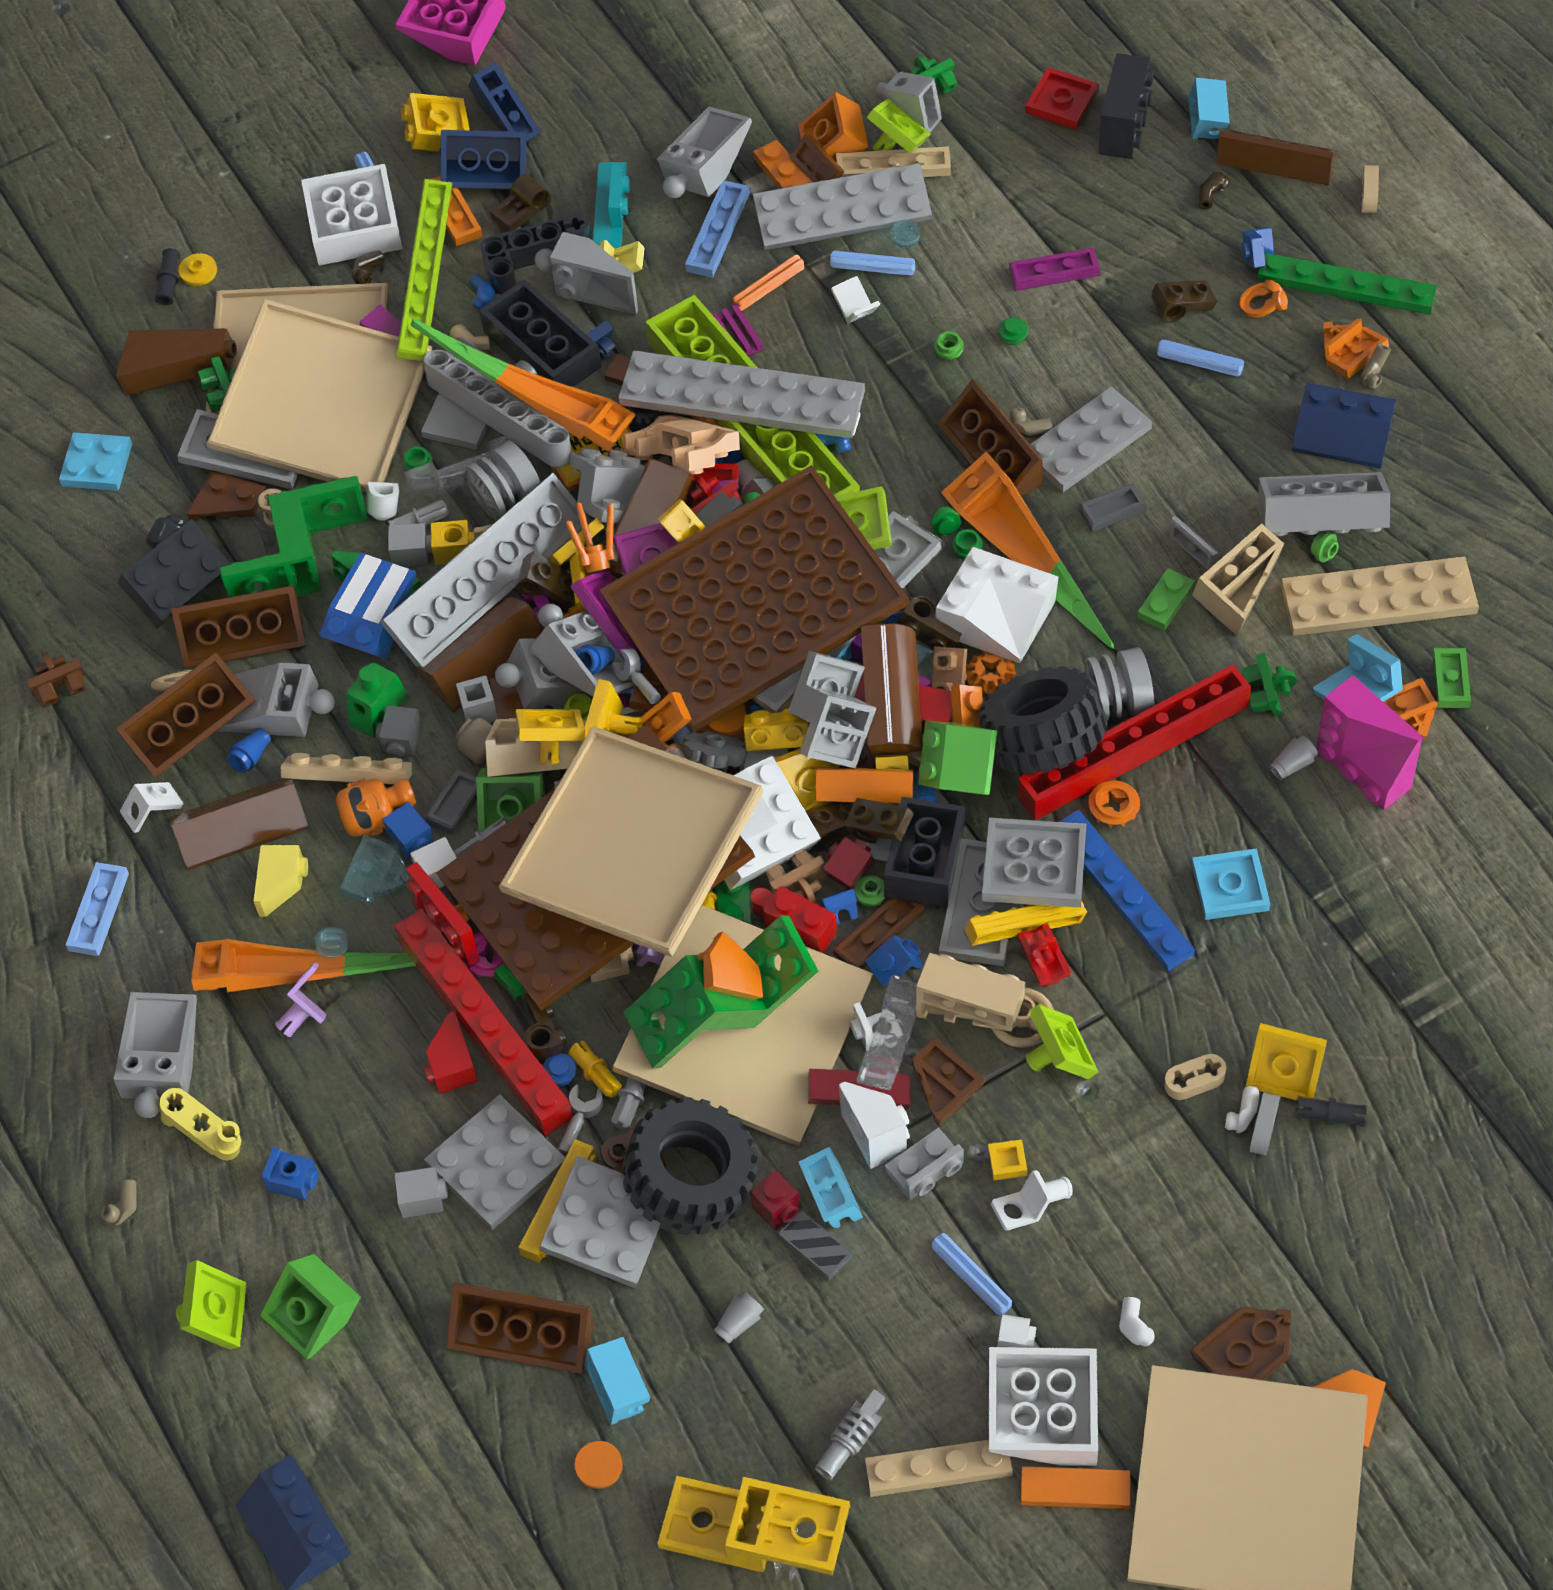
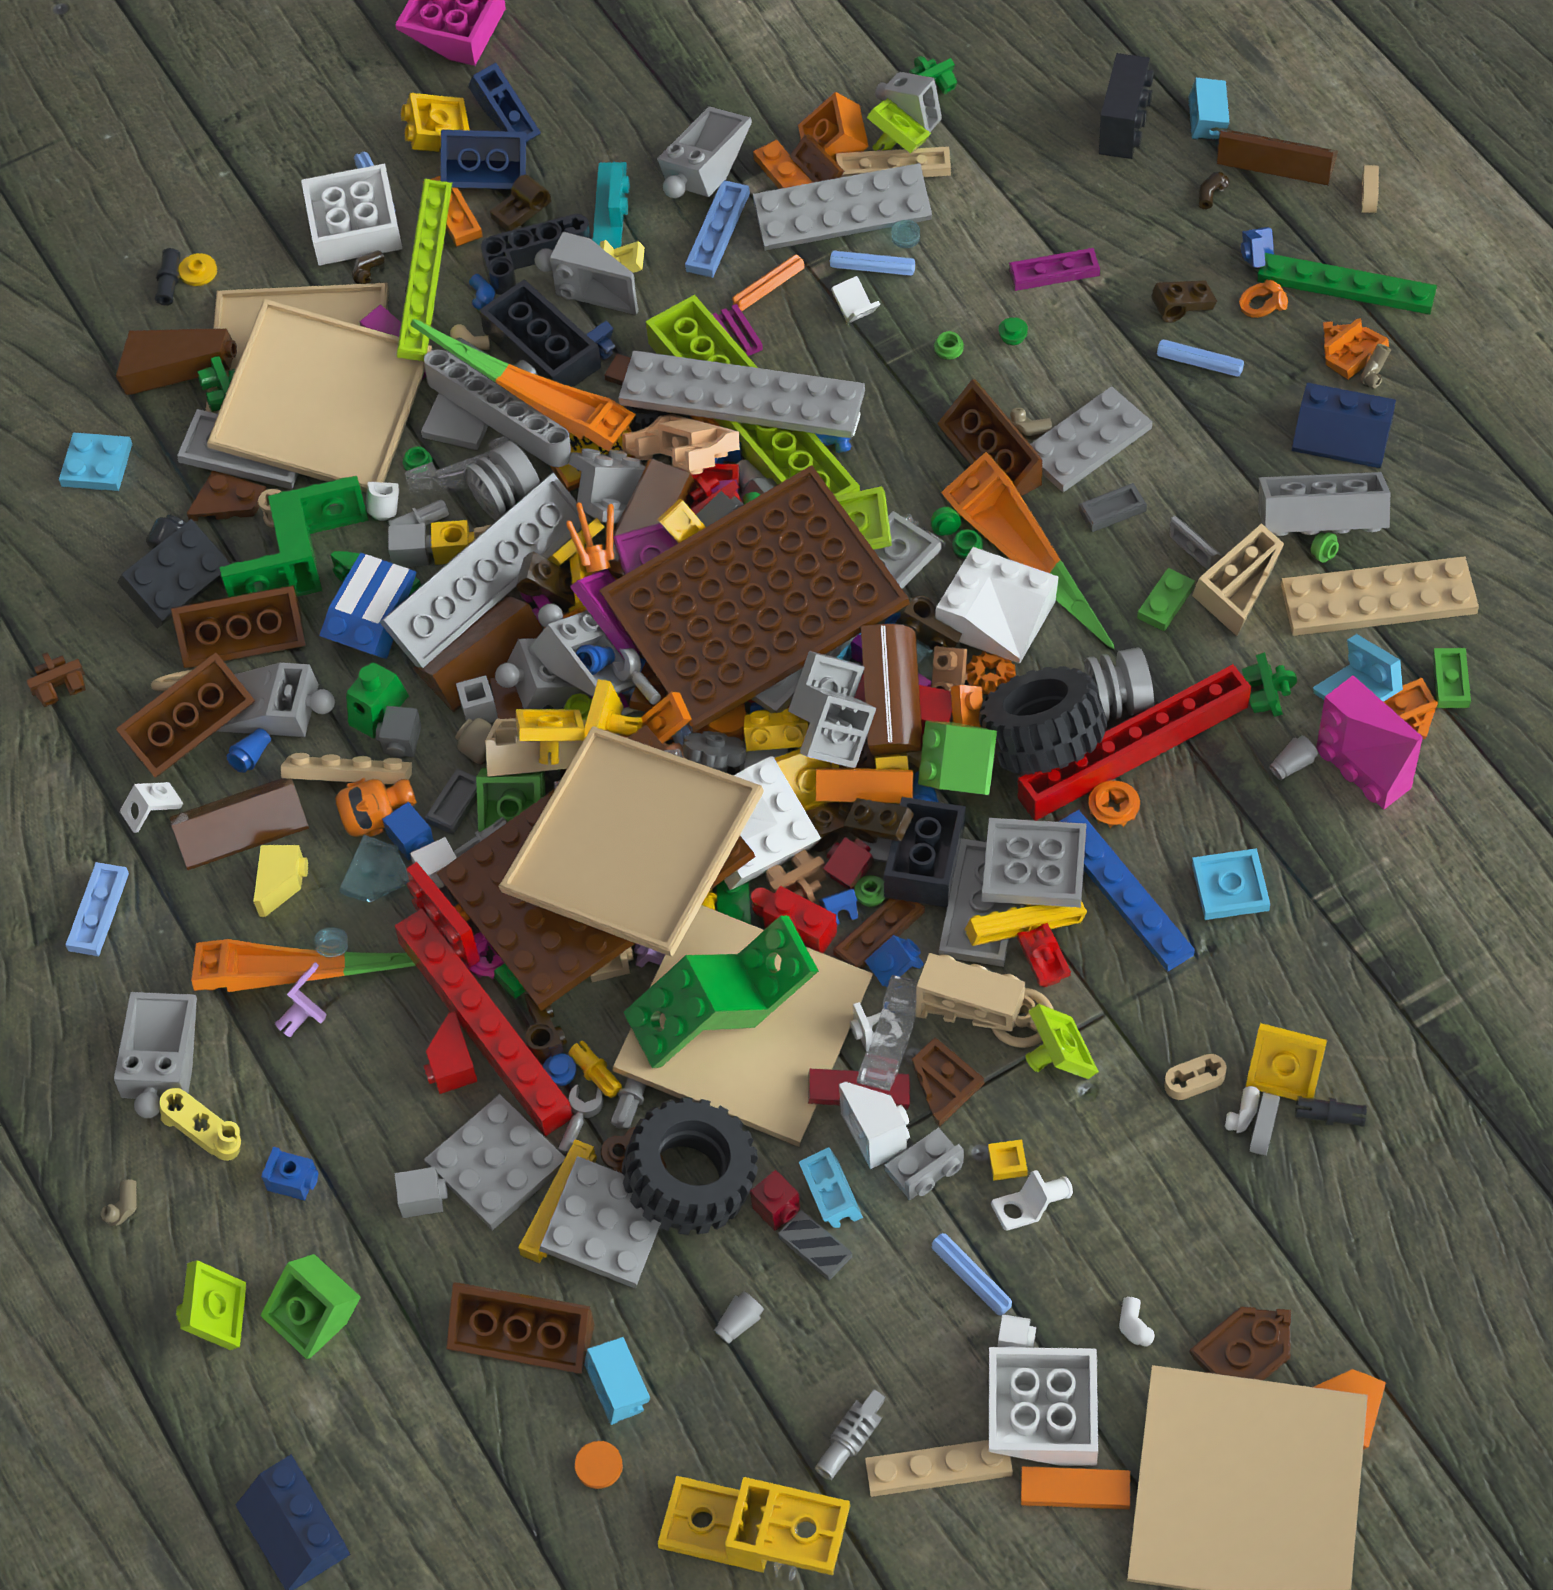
orange slope [697,931,763,1000] -> none
red plate [1025,67,1099,130] -> none

